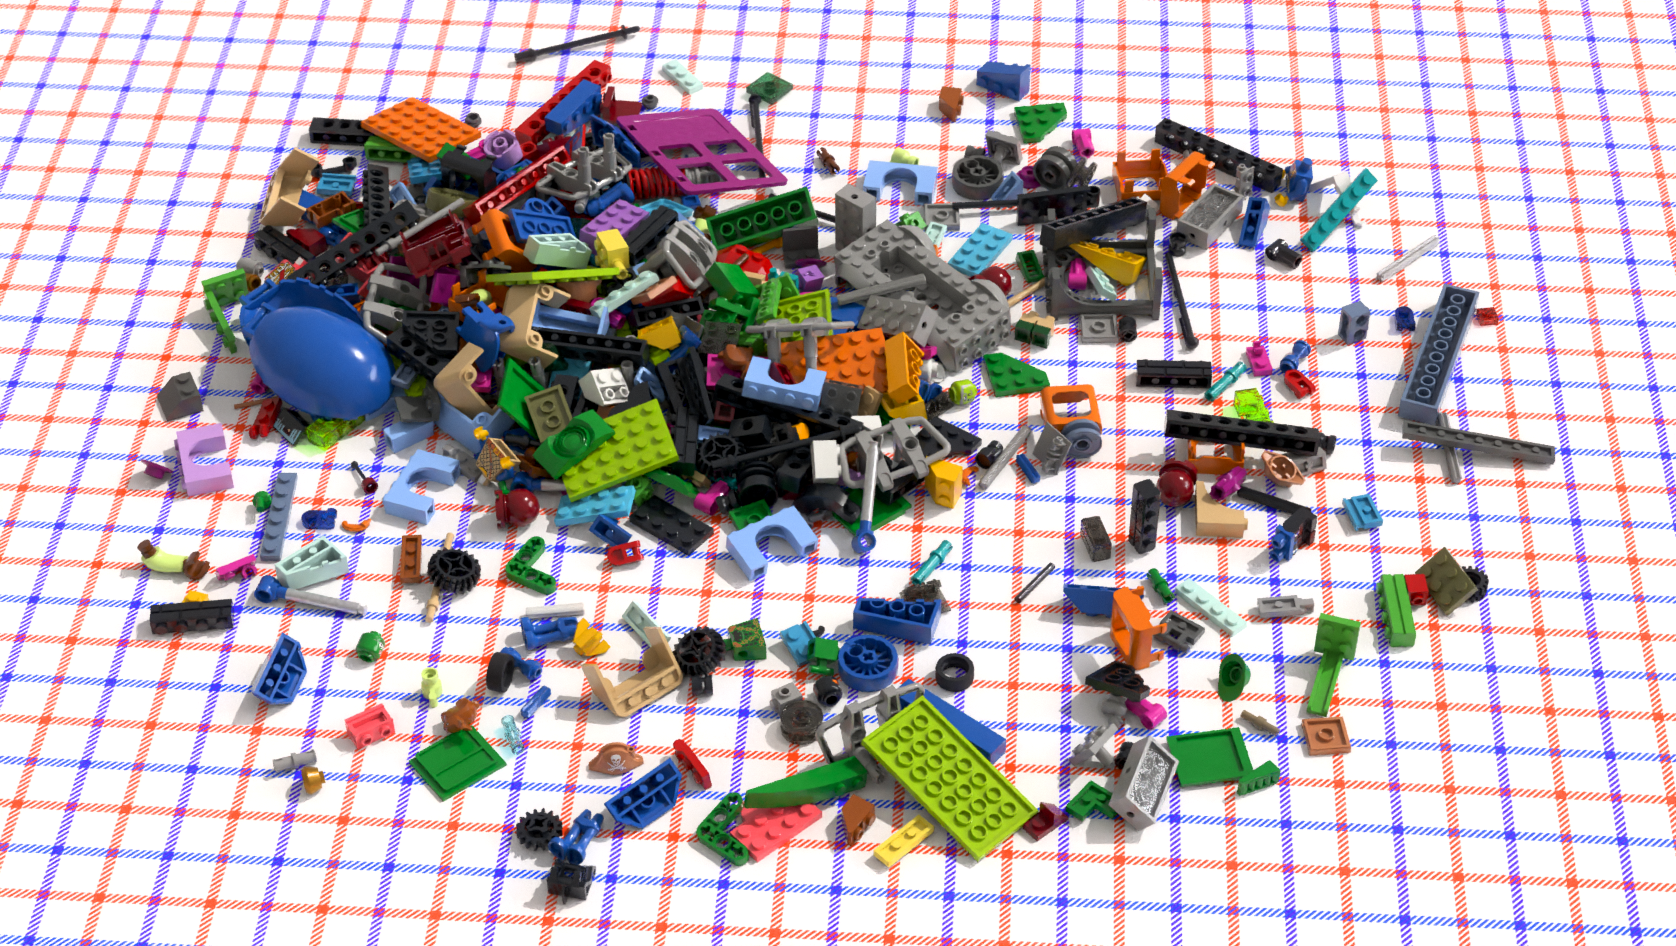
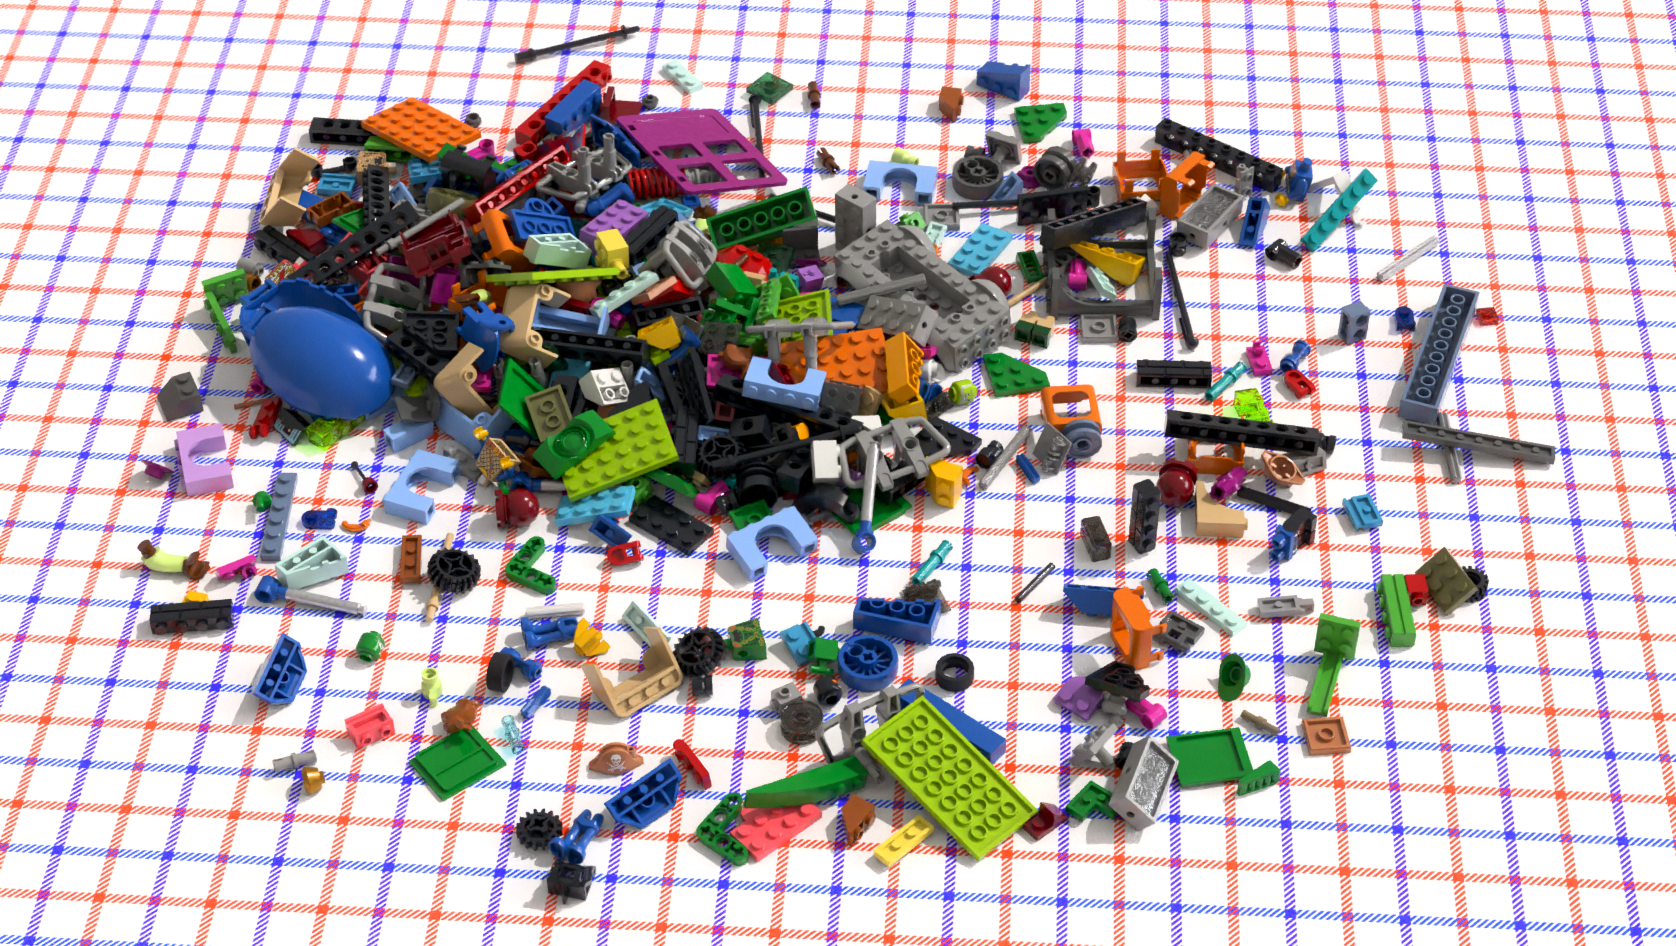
lavender brick [483,129,523,171] -> none
none -> torso [356,151,397,185]
none -> clear green plate [757,241,795,275]
none -> reddish brown pin [807,81,821,109]
none -> medium lavender slope [1053,676,1104,722]

